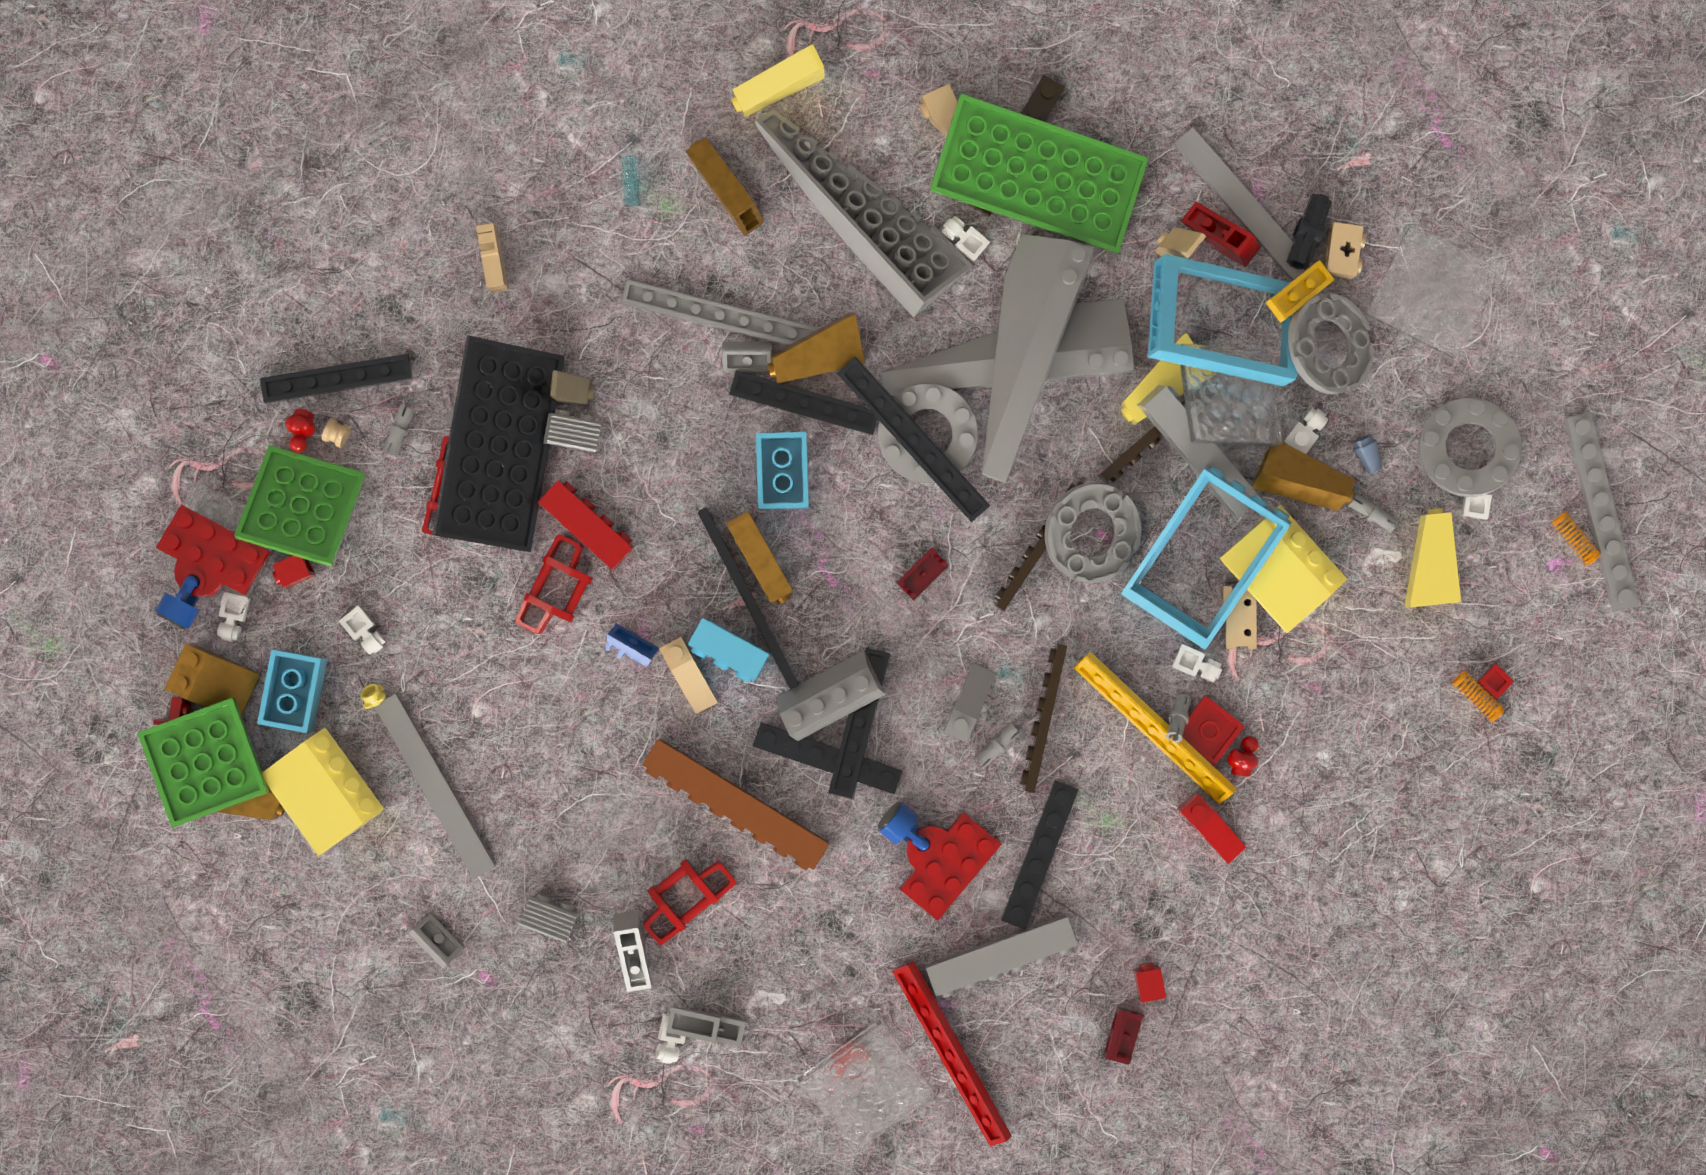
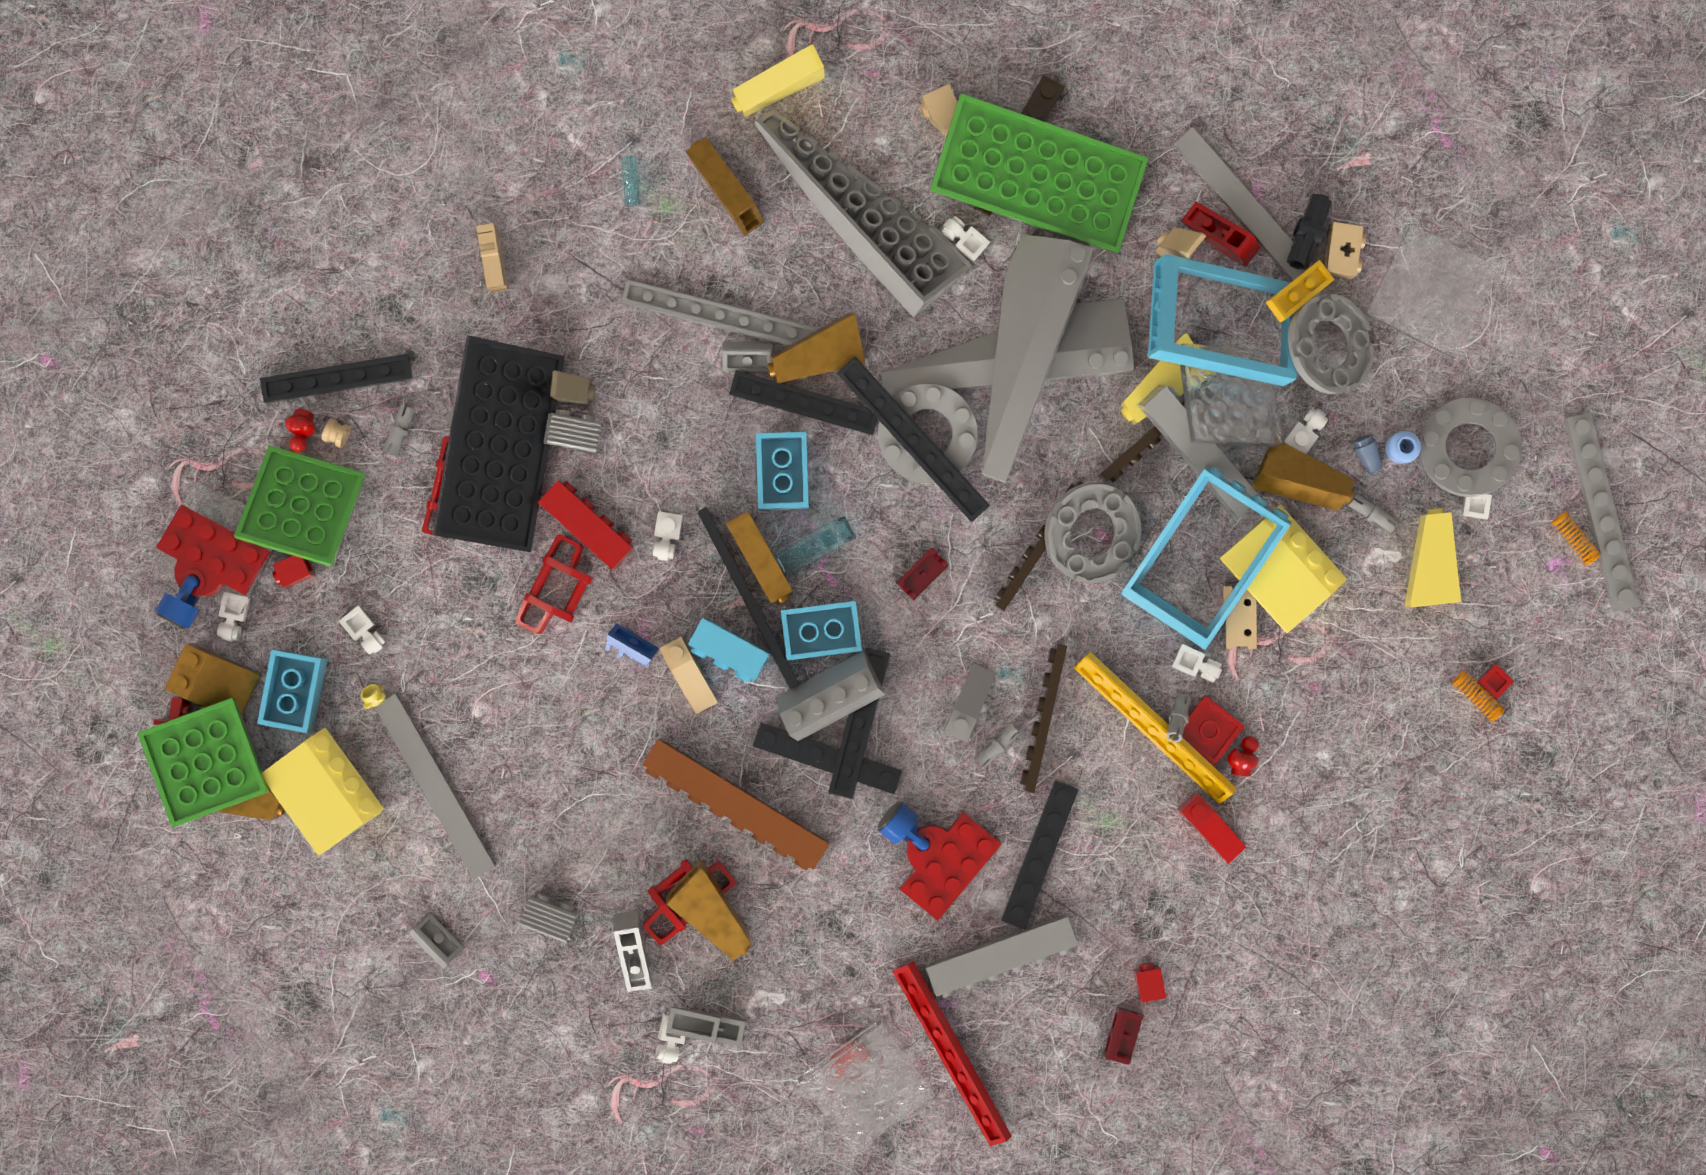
none -> white plate [653,511,683,561]
none -> pearl gold slope [666,860,751,961]
none -> clear light blue slope [775,516,857,576]
none -> medium azure brick [781,601,862,661]
none -> light blue head [1385,431,1421,464]

